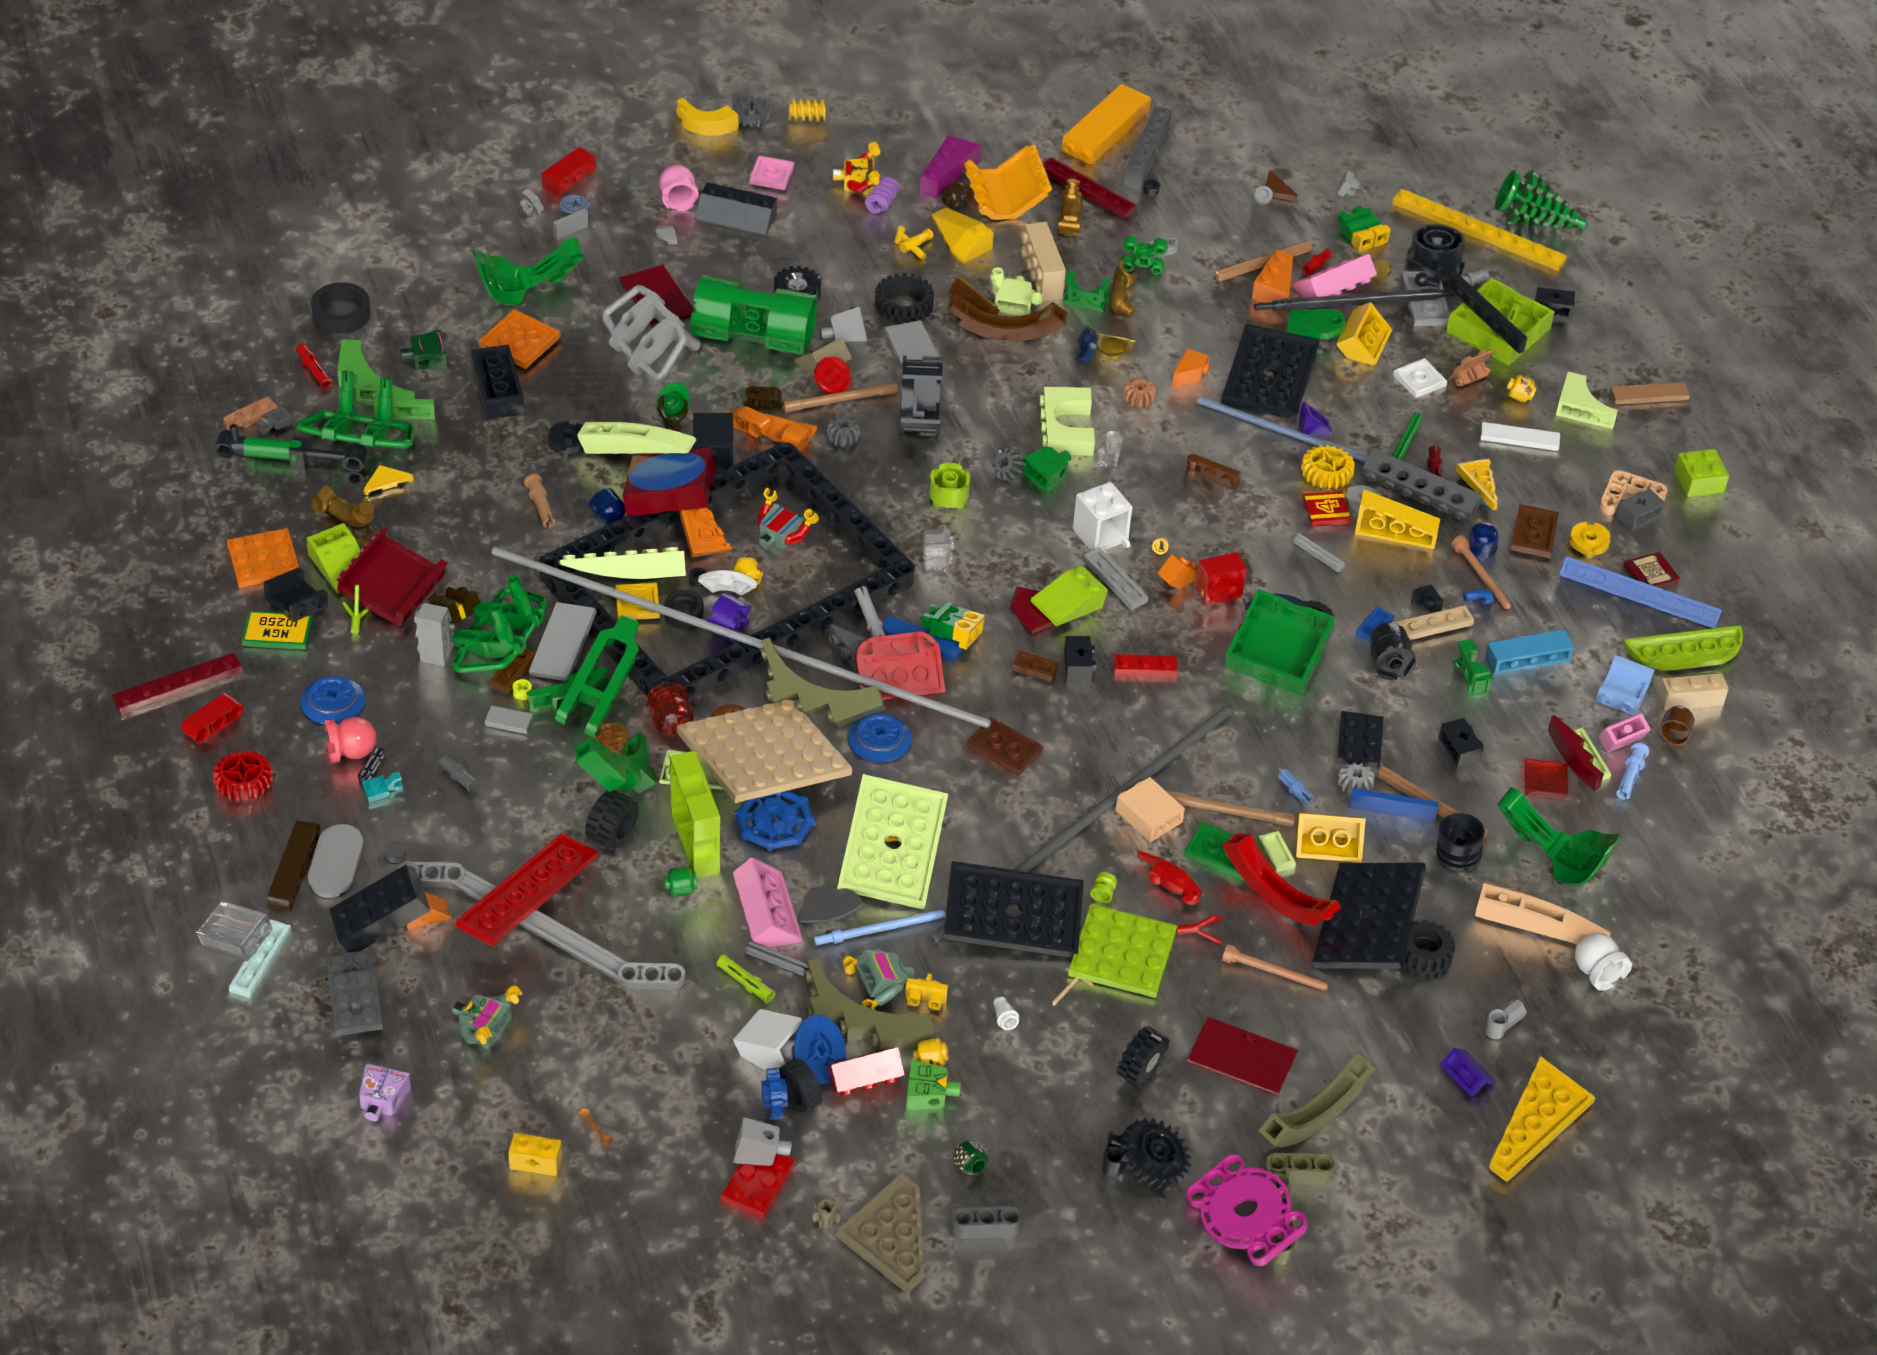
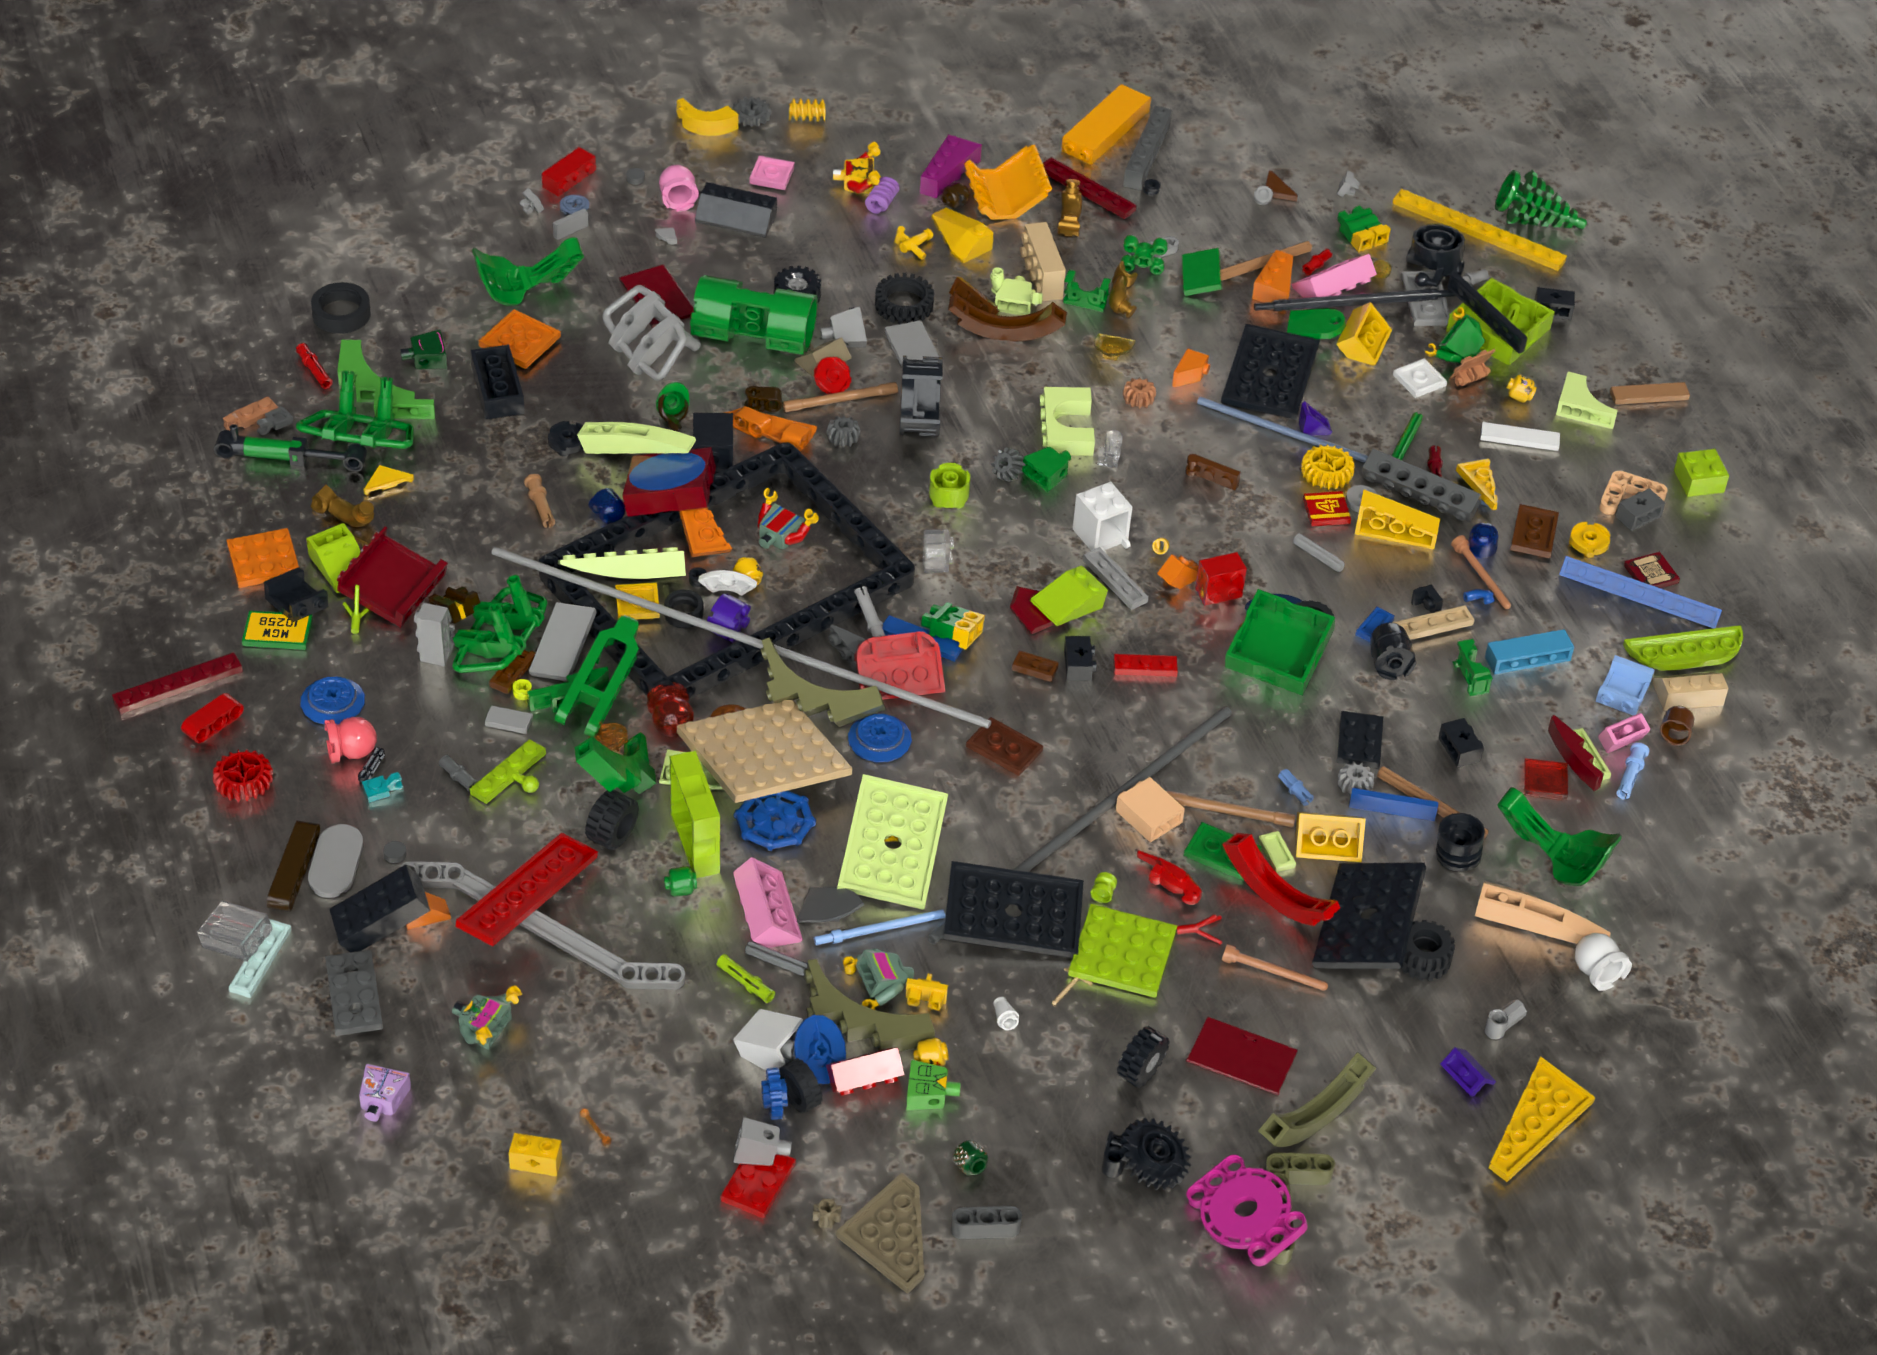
dark blue tile [1075,326,1098,365] -> none
none -> lime plate [470,739,546,804]
none -> green tile [1182,248,1222,296]
none -> green torso [1425,307,1485,364]

